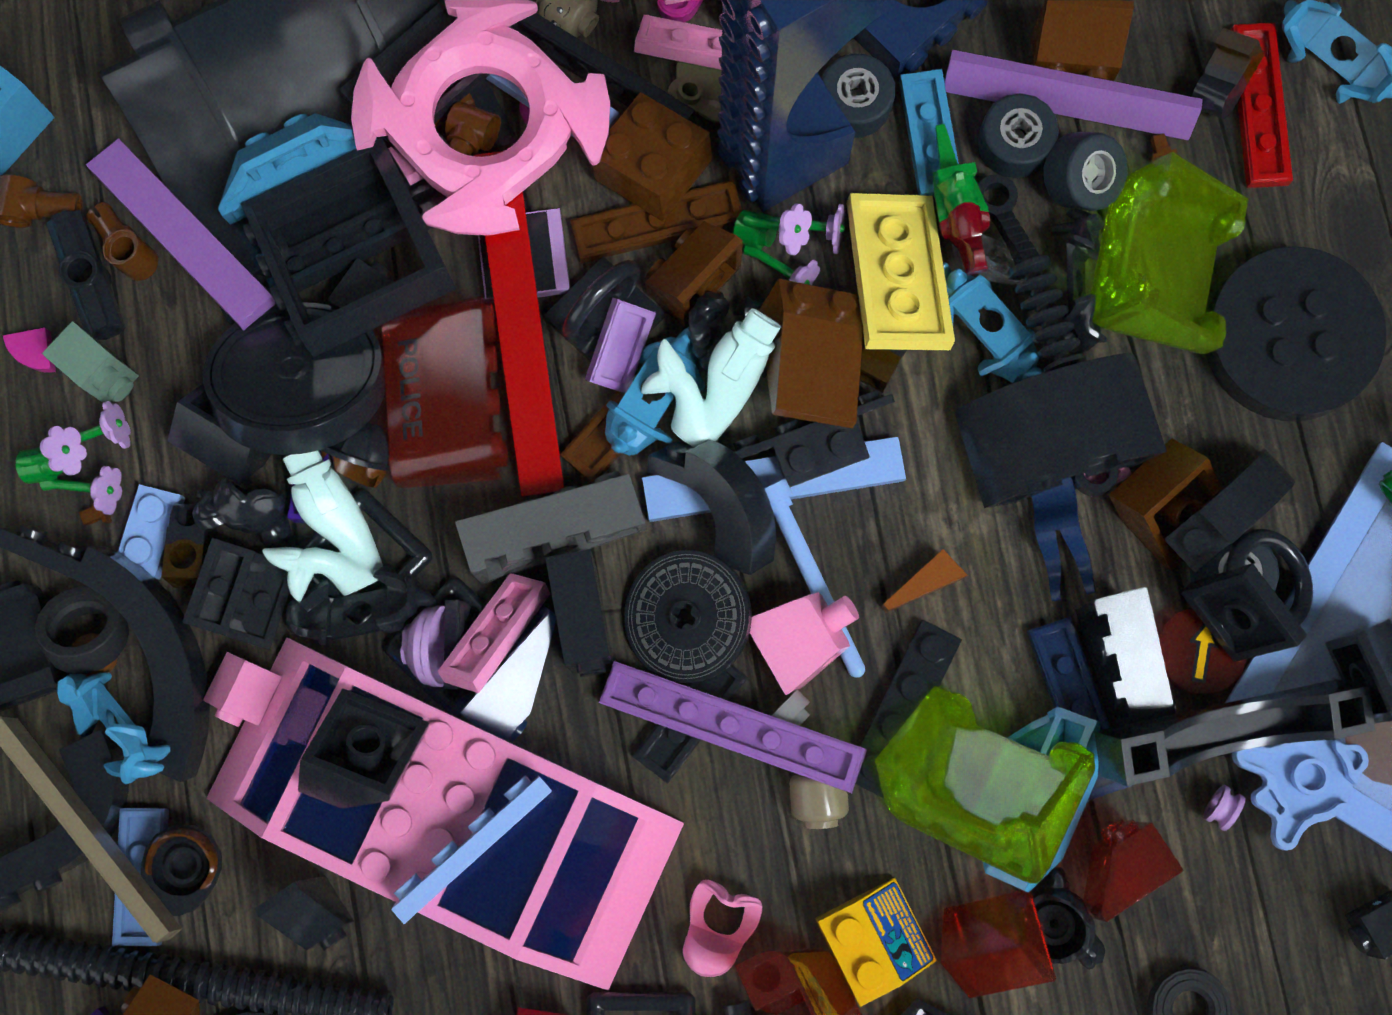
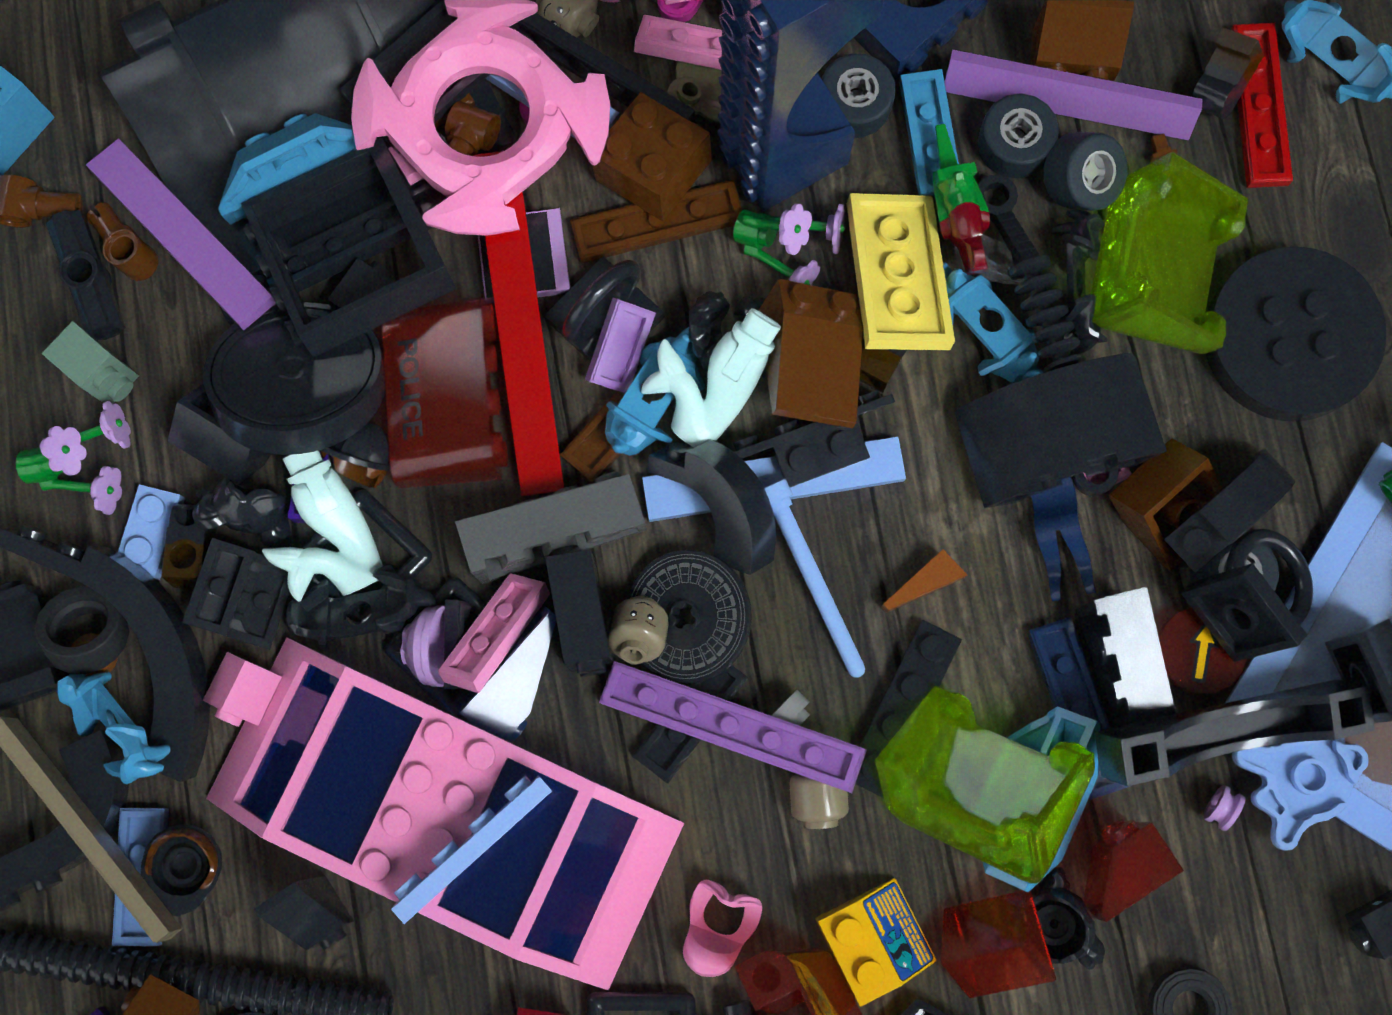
dark pink tile [3,328,56,372] -> none
reddish brown piece [79,504,112,525] -> none
black slope [298,688,429,809] -> none
reddish brown slope [646,221,743,327] -> none
bright pink torso [750,592,859,695] -> none
none -> dark tan head [607,596,669,664]

